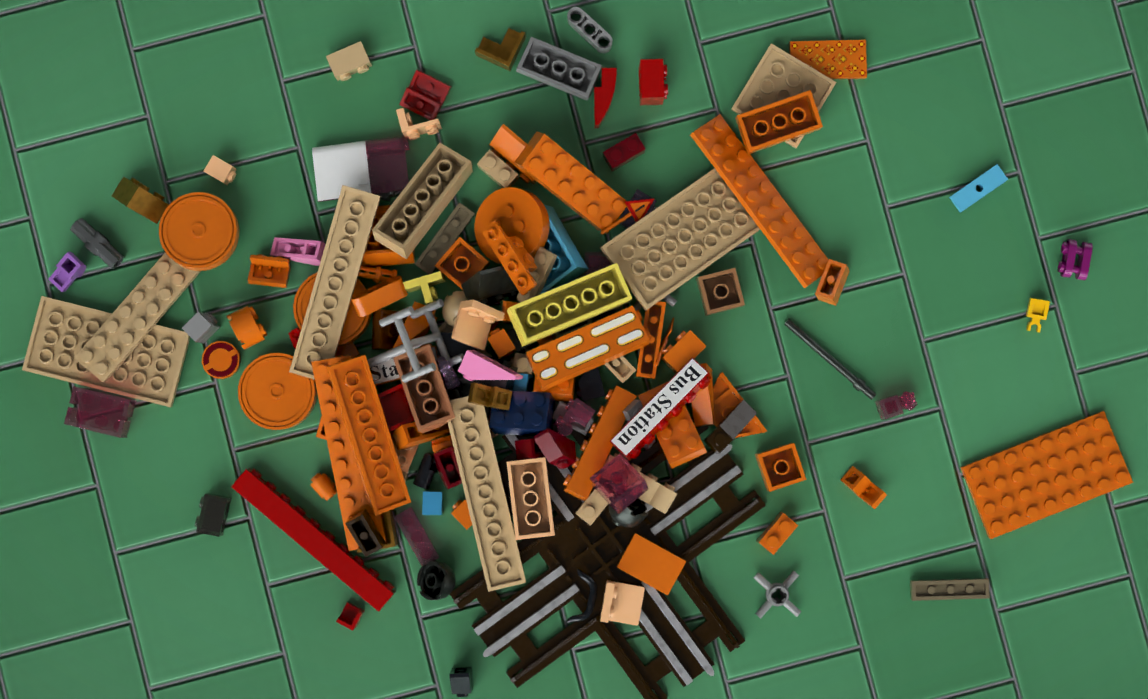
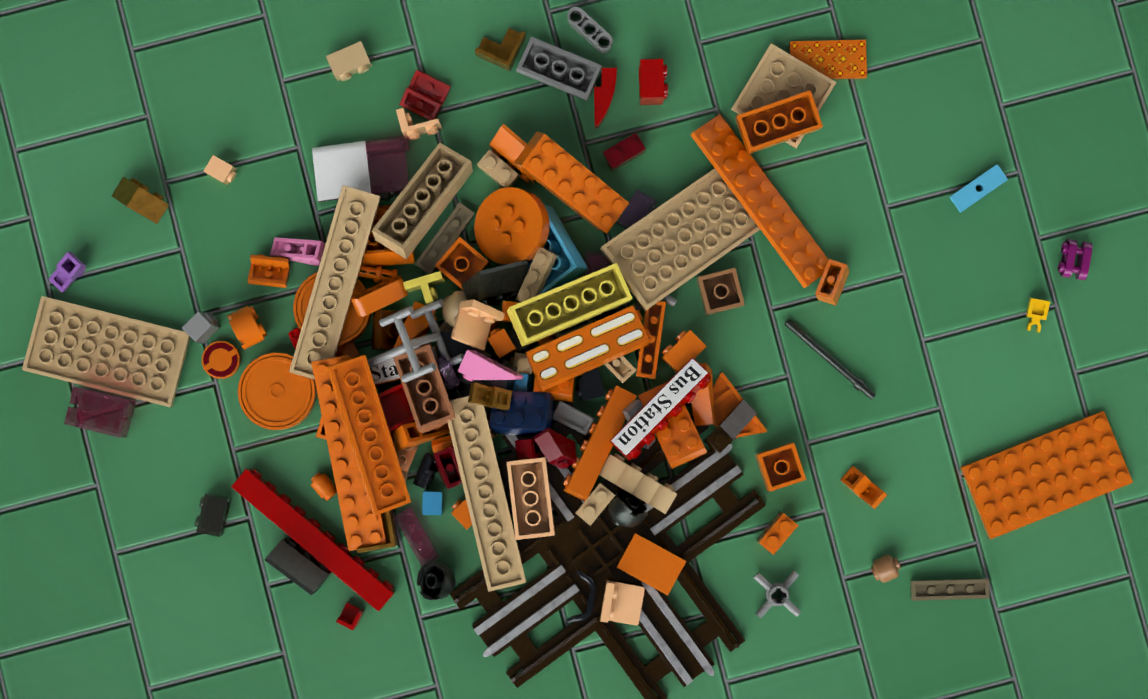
dark grey piece [70,218,124,269] -> none
tan plate [74,252,201,383] -> none
orange brick [159,192,239,271] -> none
dark brown brick [345,509,385,557] -> none
black slope [449,667,473,697] -> none
orange bracket [483,221,537,295] -> none
clear pink brick [553,398,596,436] -> none
clear pink brick [590,454,648,514] -> none
piece [601,198,655,235] -> none
orange piece [655,318,675,366] -> none
clear pink brick [875,391,918,420] -> none
none -> pearl dark grey slope [265,538,331,595]
none -> medium nougat head [871,554,901,583]

